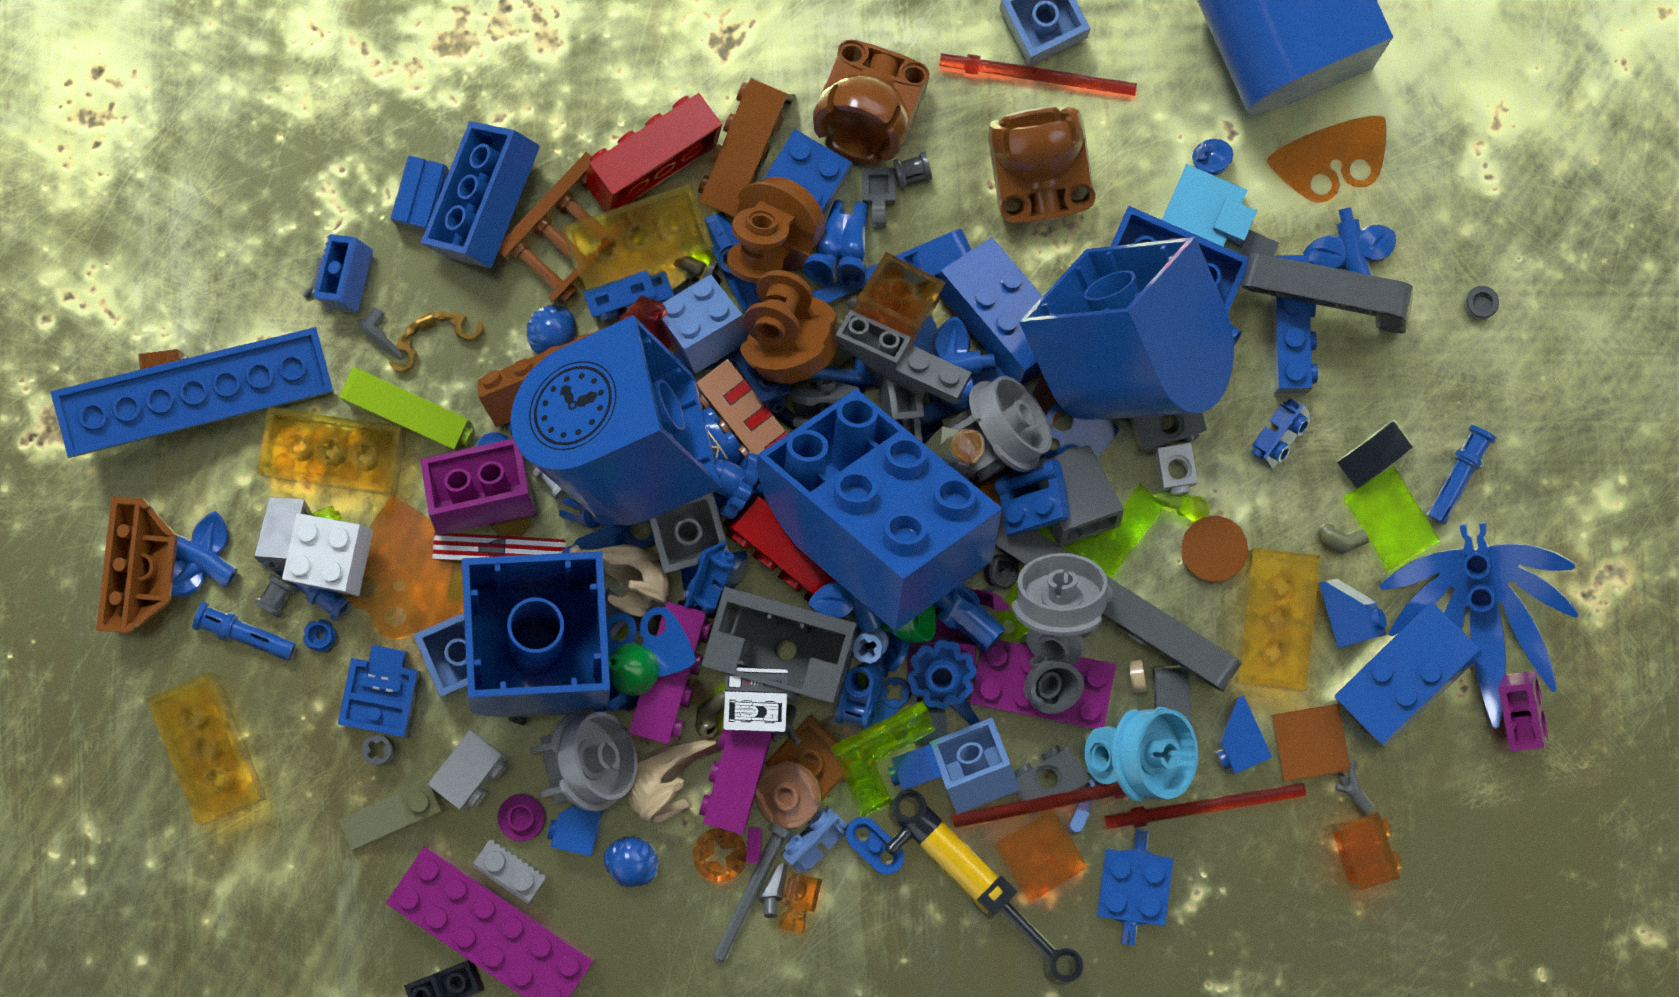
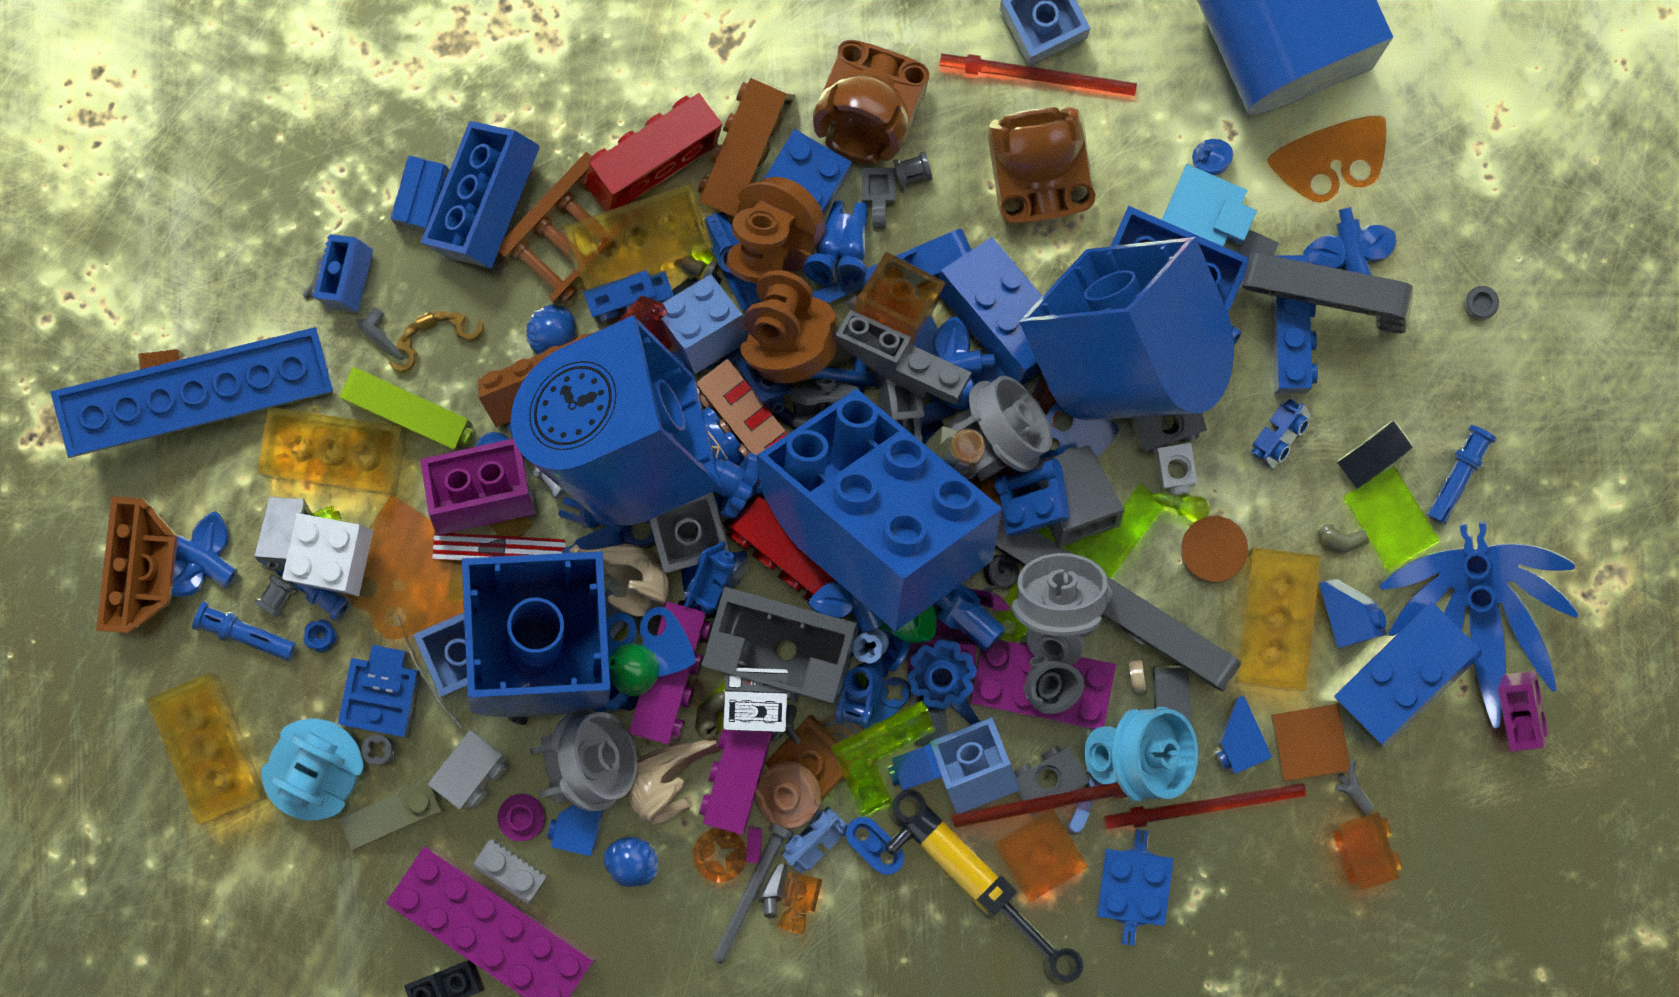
none -> medium azure piece [261,719,364,820]
none -> white sticker [396,615,465,730]

